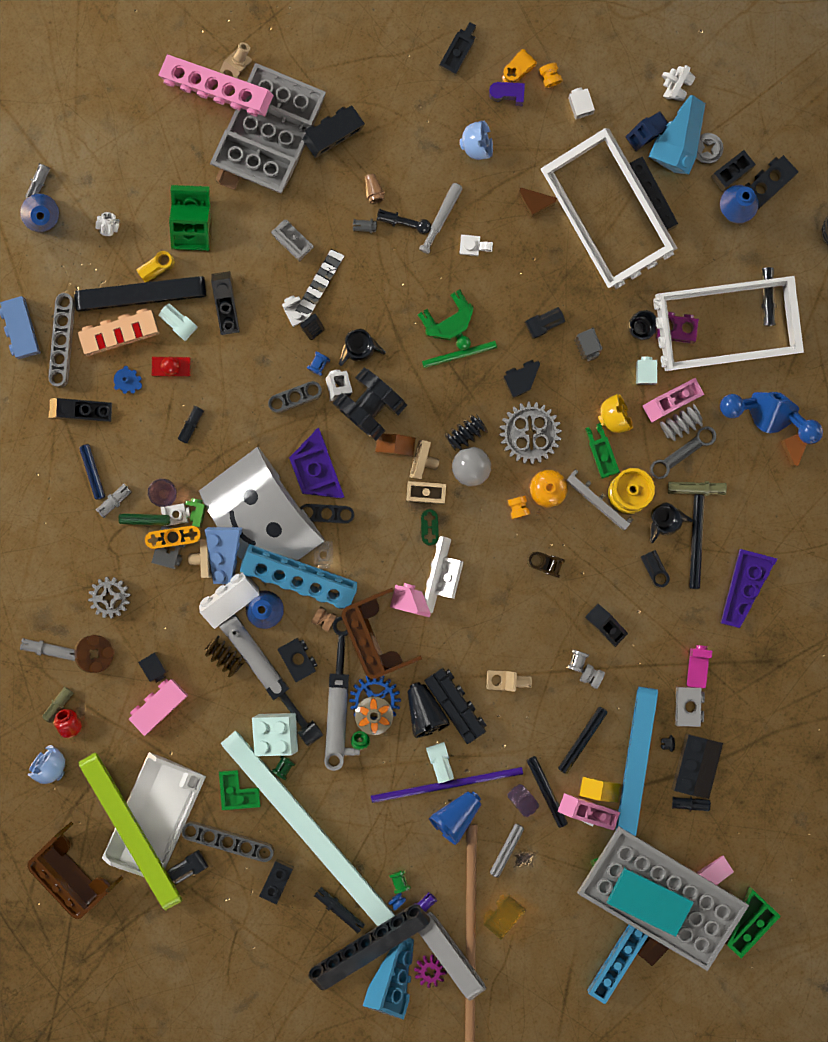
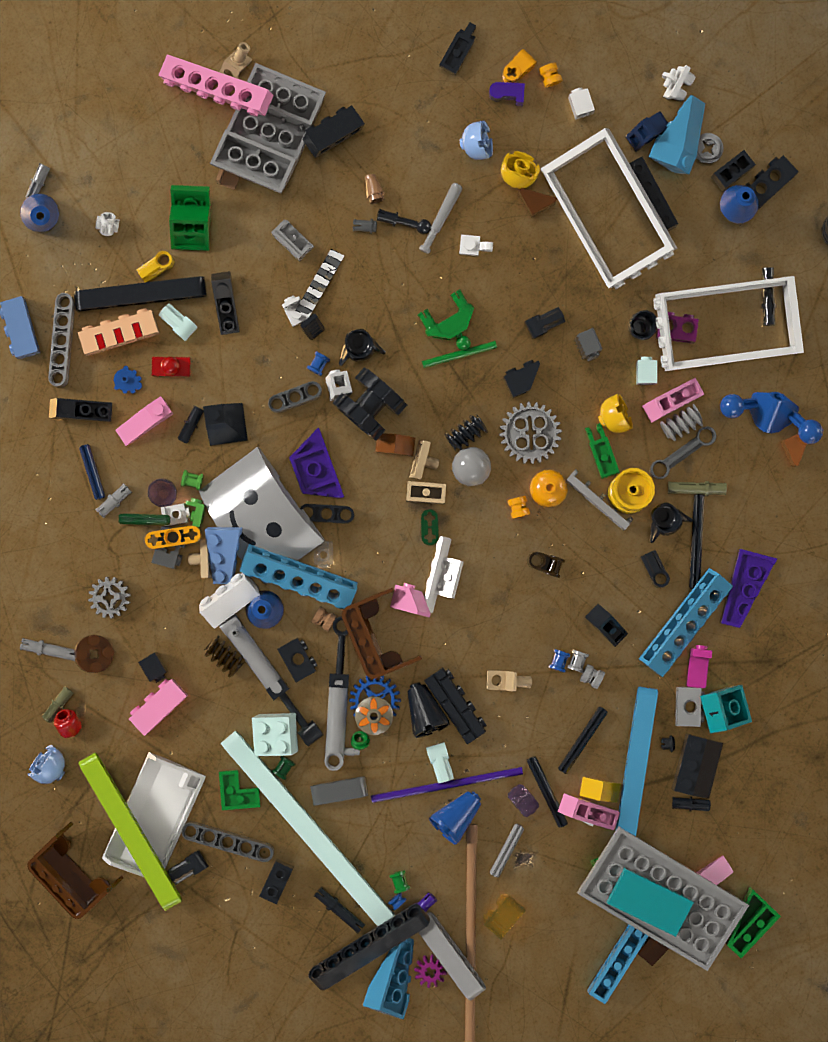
none -> bright pink slope [116,396,174,446]
none -> bright green bush [181,470,204,491]
none -> black slope [203,403,248,446]
none -> dark grey beam [310,776,368,806]
none -> yellow cylinder [501,151,540,189]
none -> blue bush [549,649,570,673]
none -> dark azure brick [639,568,733,677]
none -> teal brick [700,685,752,734]

